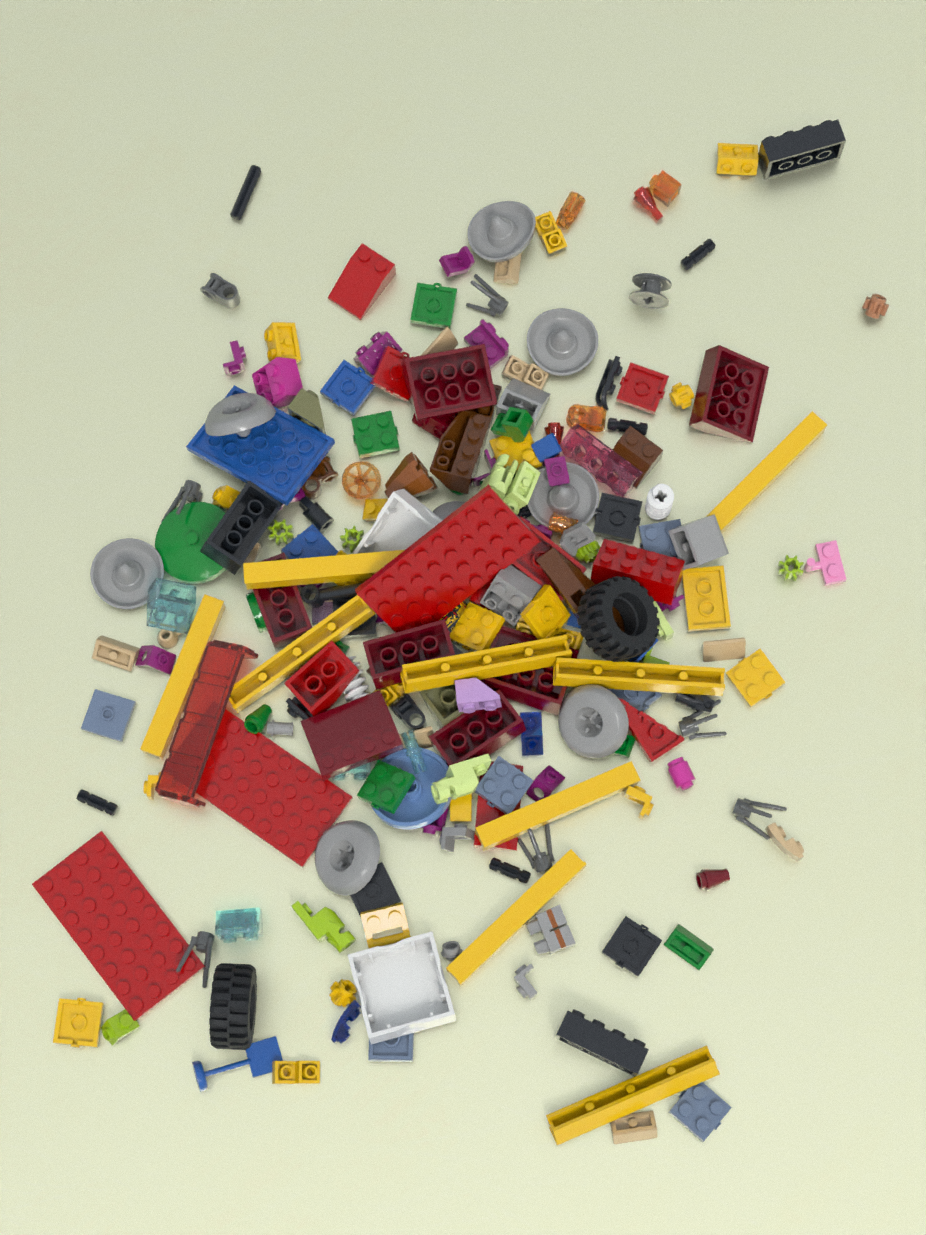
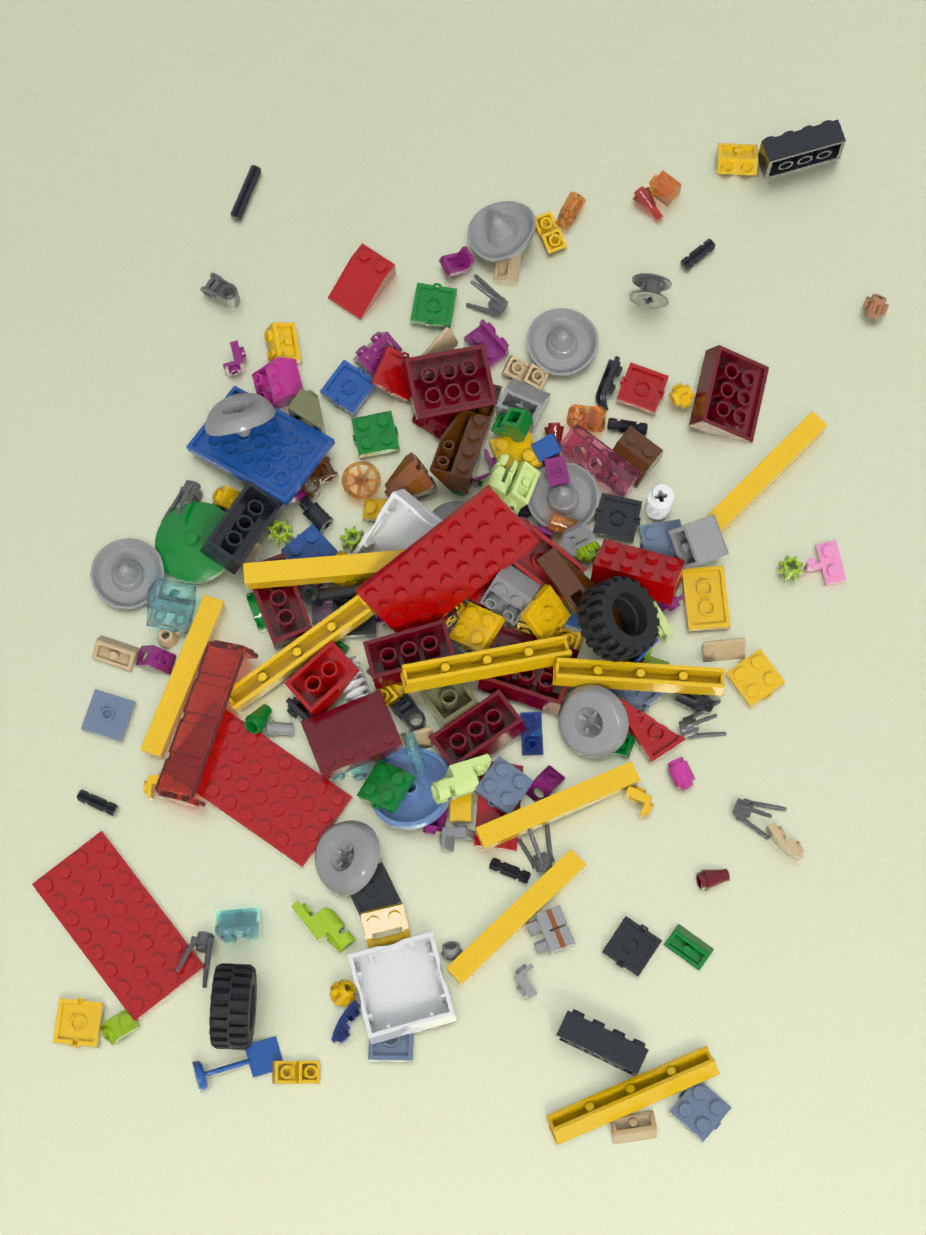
lavender slope [455,678,502,713] -> none

